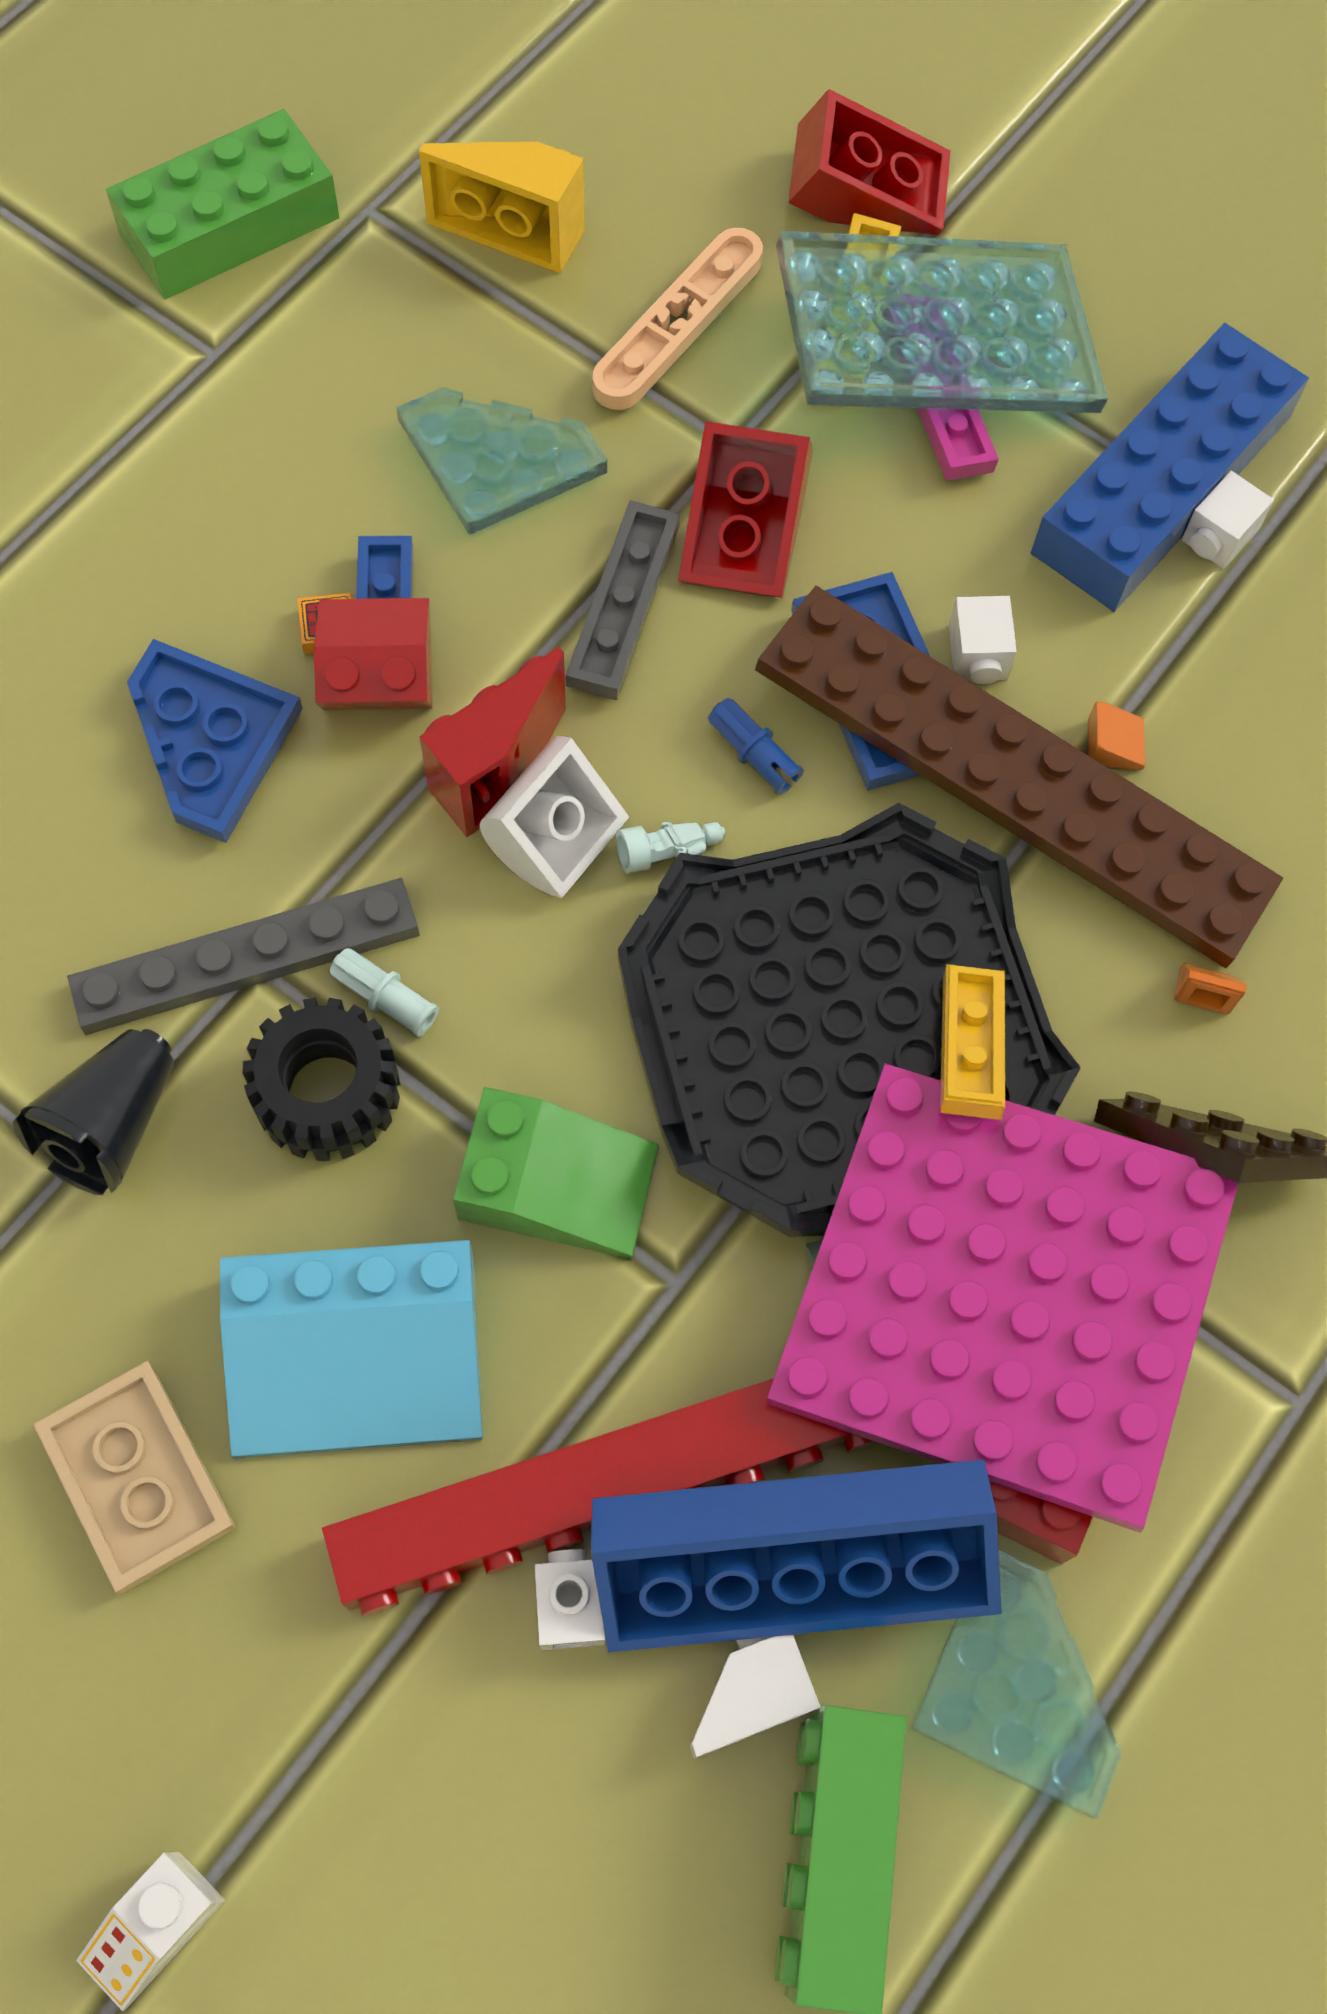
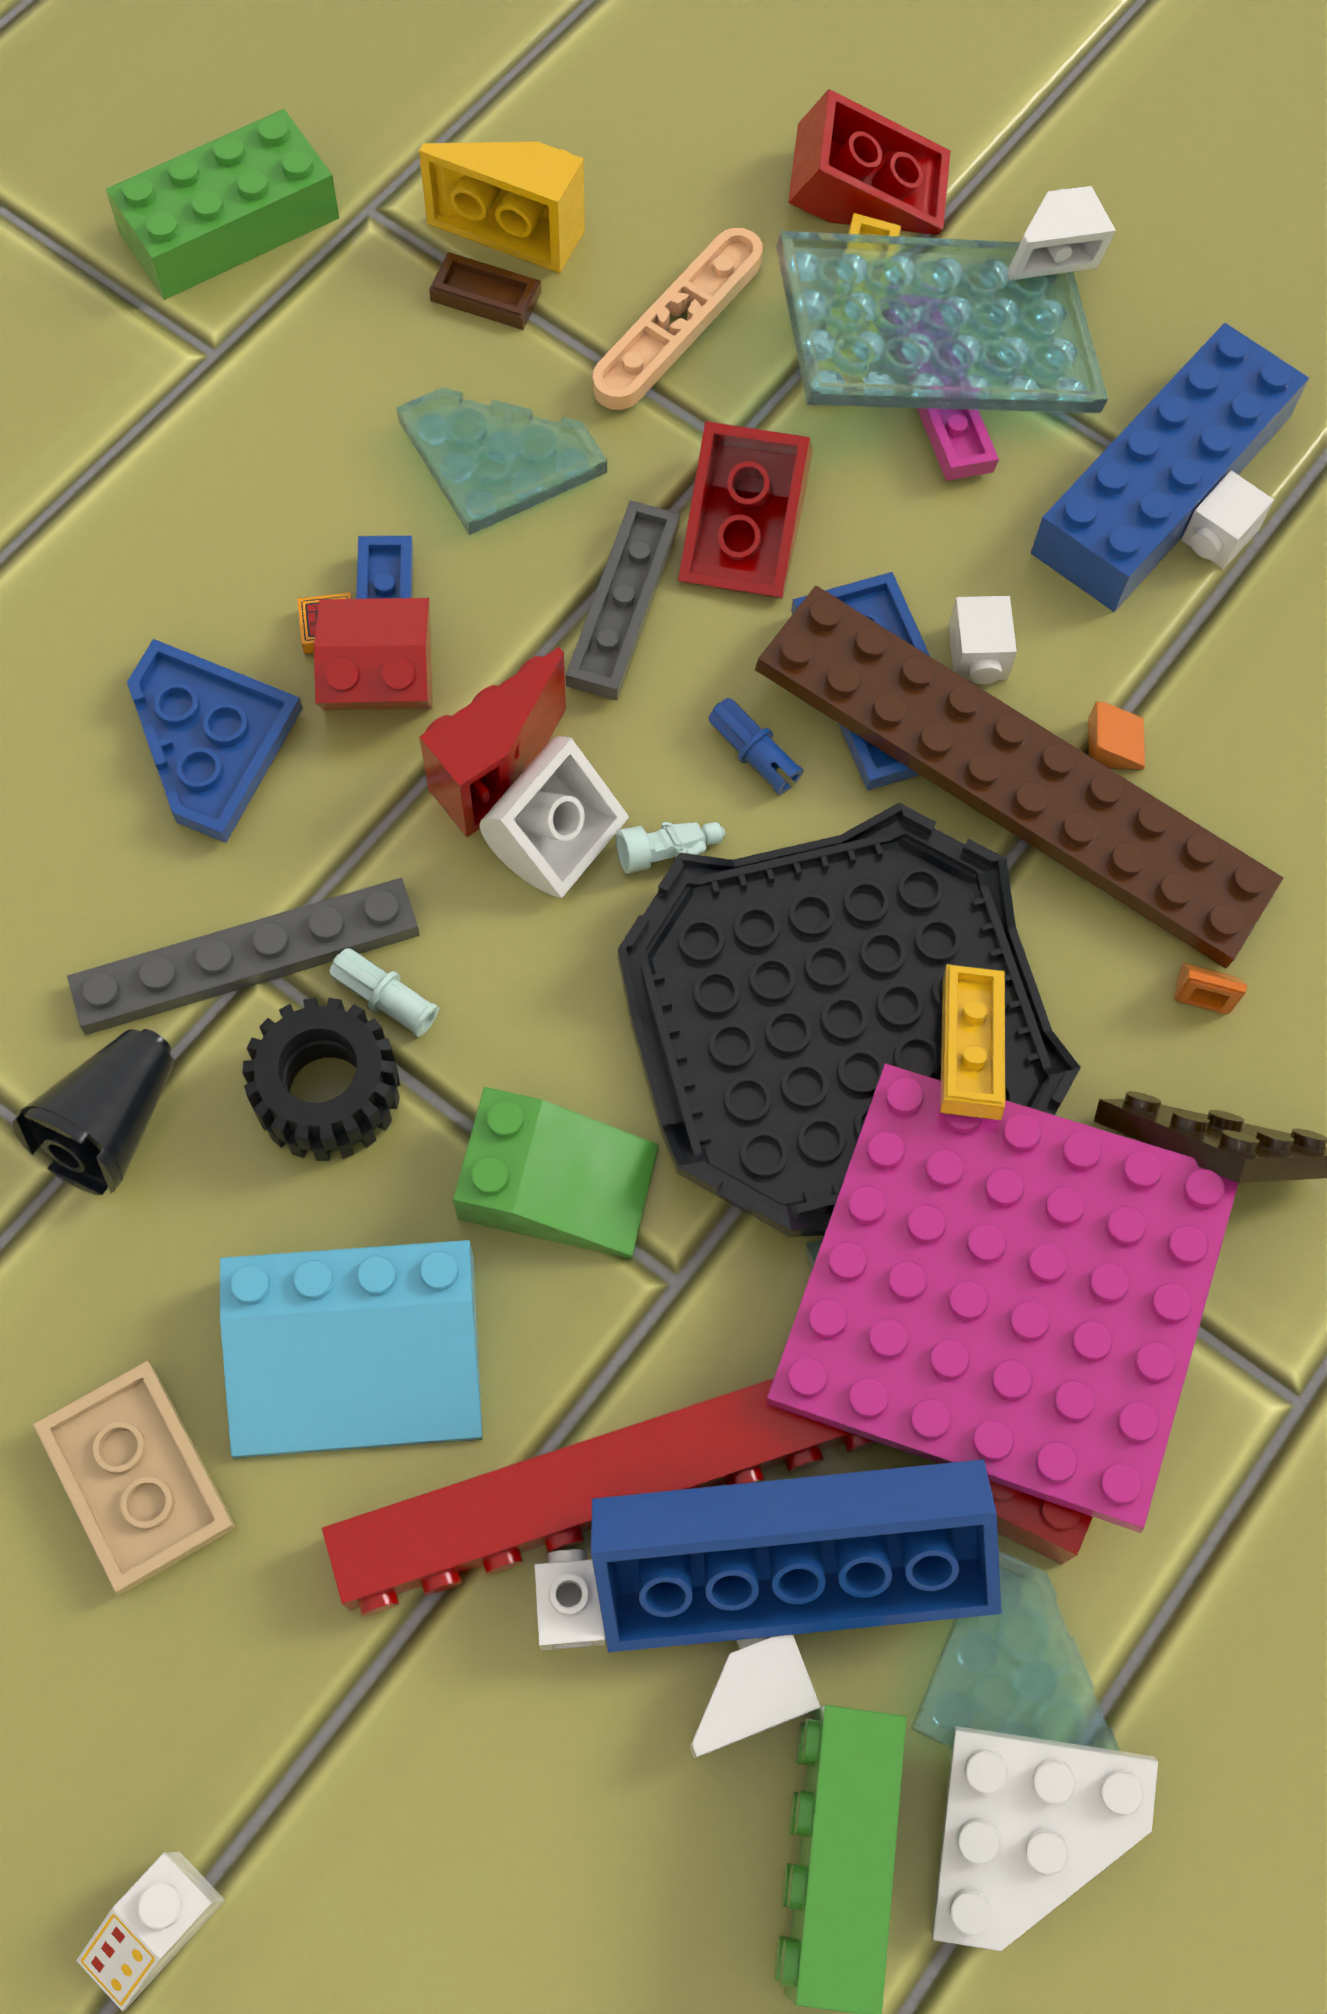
none -> reddish brown tile [429,252,541,330]
none -> white plate [932,1726,1158,1951]
none -> white slope [1007,186,1116,280]

